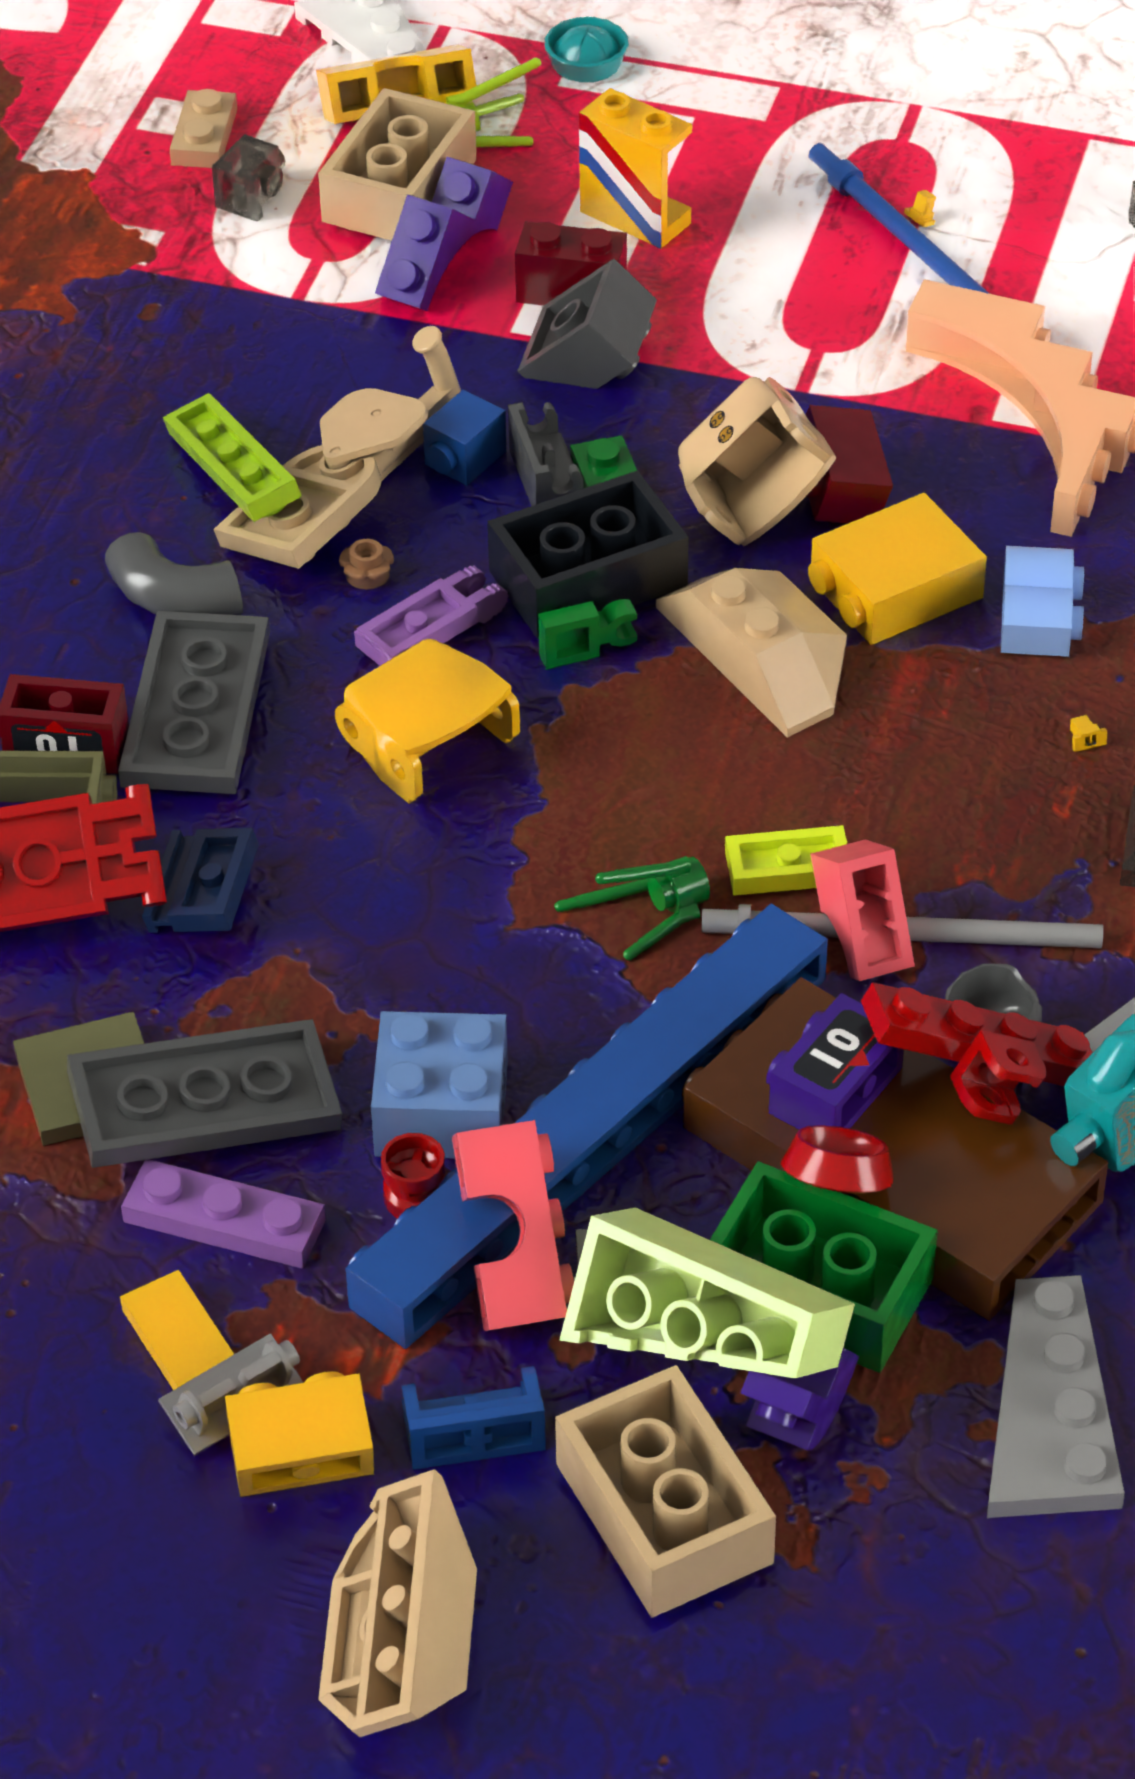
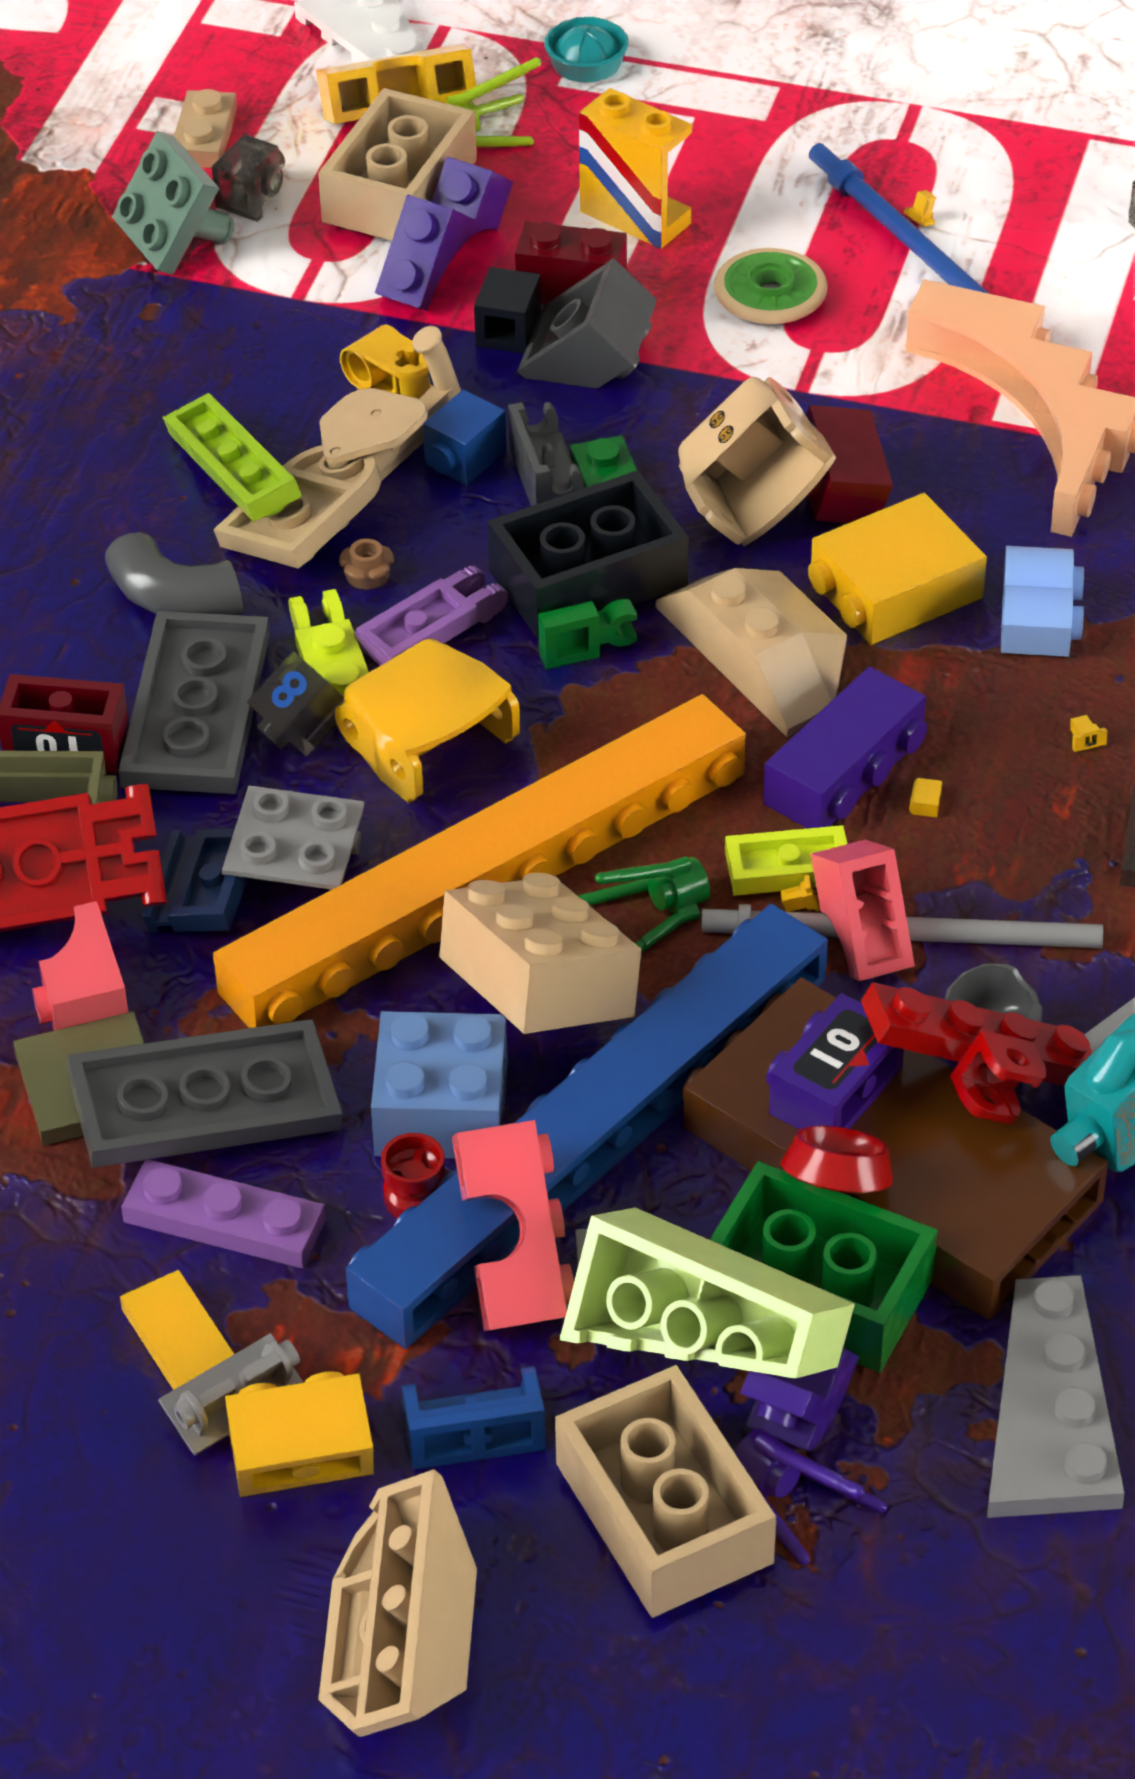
none -> coral arch [32,901,128,1031]
none -> sand green plate [112,131,235,275]
none -> light orange brick [213,694,745,1028]
none -> light grey hinge [222,785,365,890]
none -> clear smoke brick [247,651,344,756]
none -> neon yellow hinge [288,589,369,720]
none -> yellow piece [339,324,432,399]
none -> tan brick [439,873,641,1034]
none -> black brick [474,267,541,354]
none -> bright green wheel [714,248,827,324]
none -> dark purple plant [734,1428,887,1565]
none -> dark purple brick [764,666,927,829]
none -> yellow piece [781,874,820,912]
none -> yellow piece [909,778,942,818]

